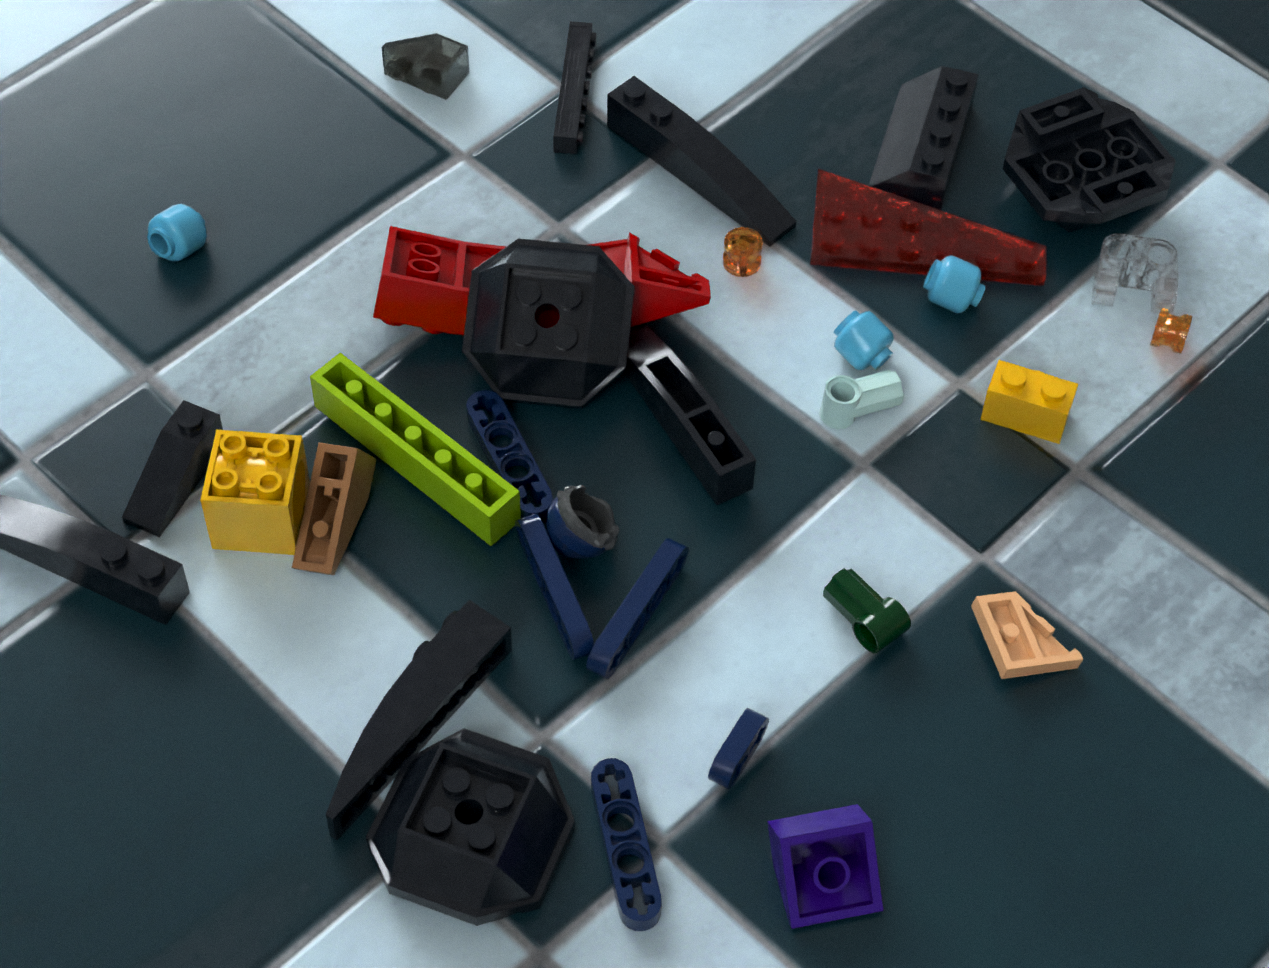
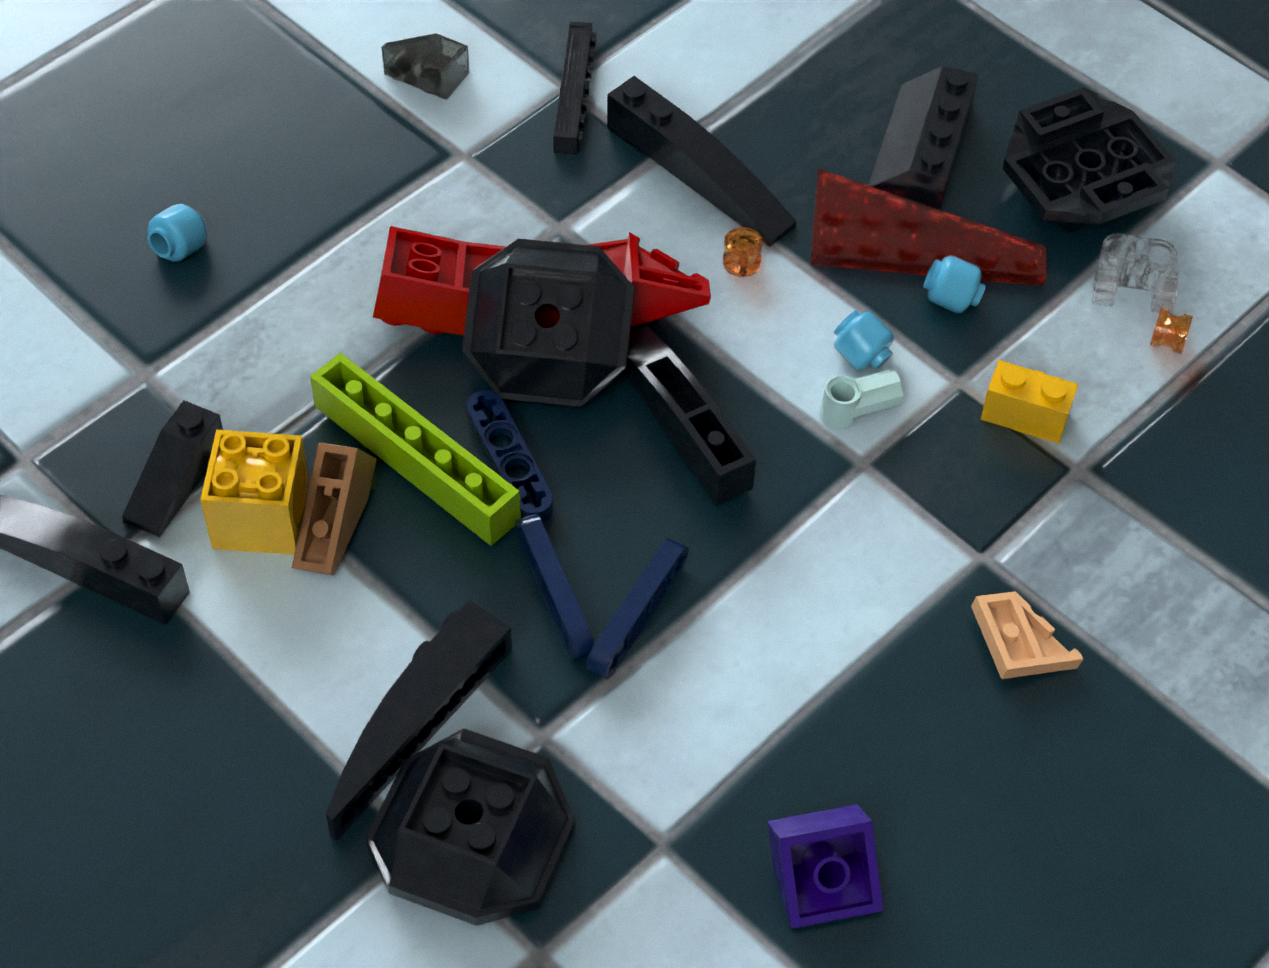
dark grey hair [547,485,619,559] -> none
dark blue beam [591,758,662,931] -> none
dark blue beam [708,708,769,789] -> none
dark green piece [823,568,911,654] -> none

